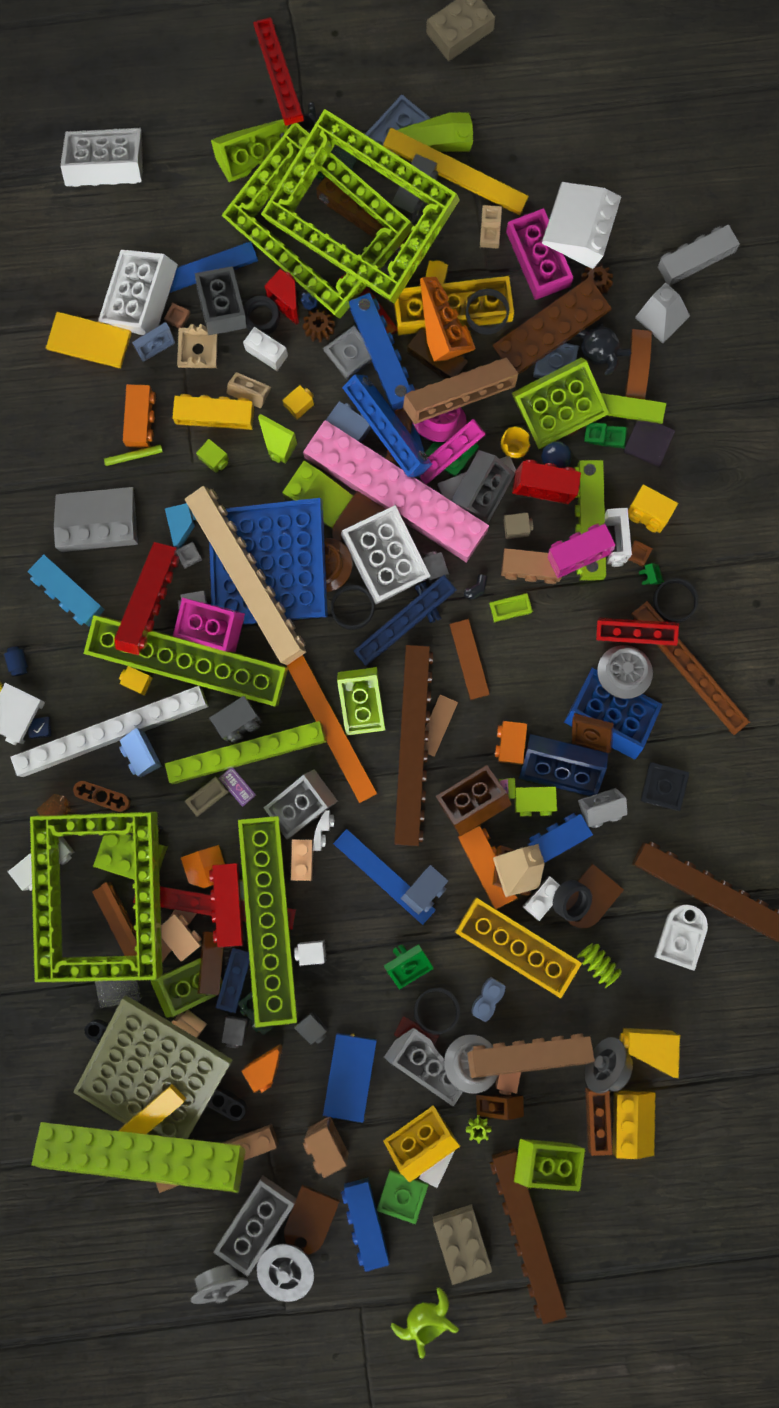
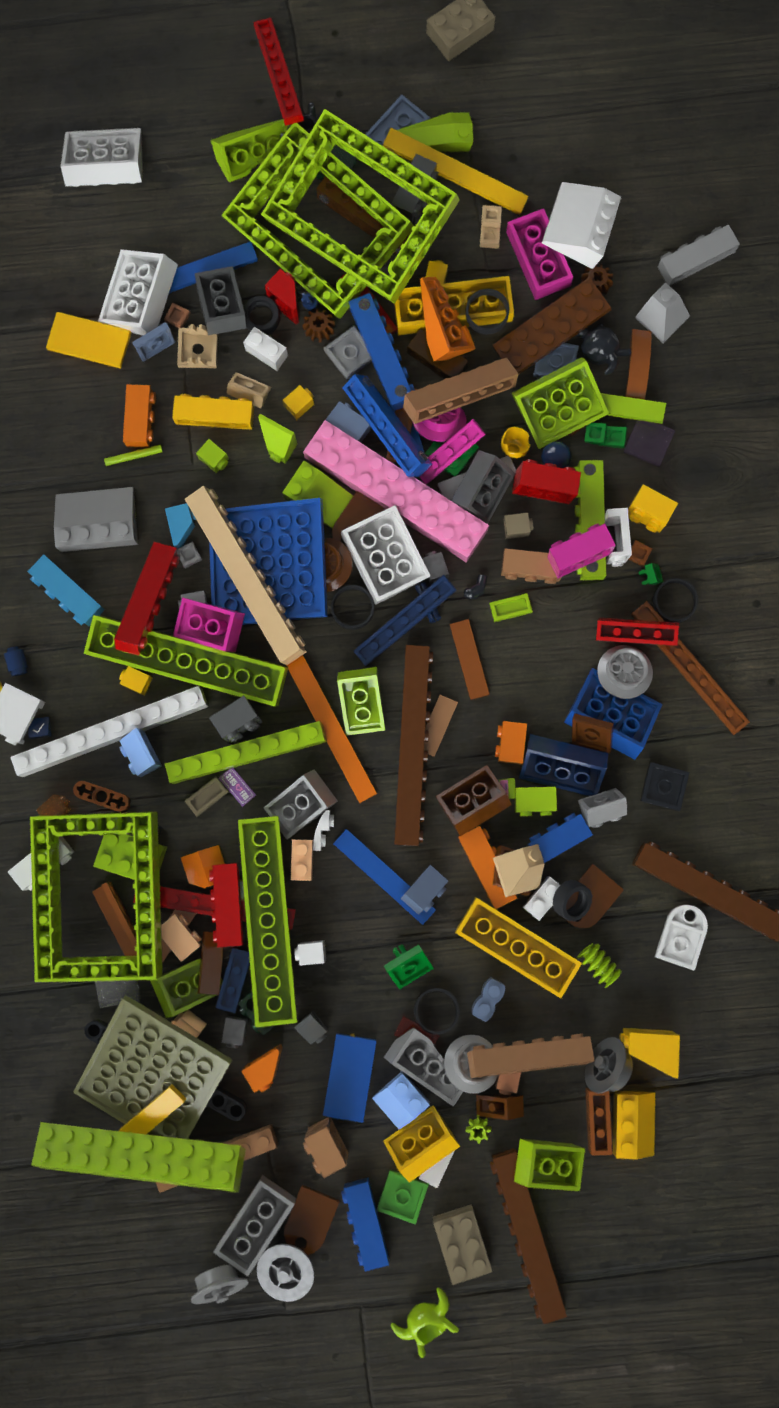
none -> light blue slope [372,1071,430,1129]

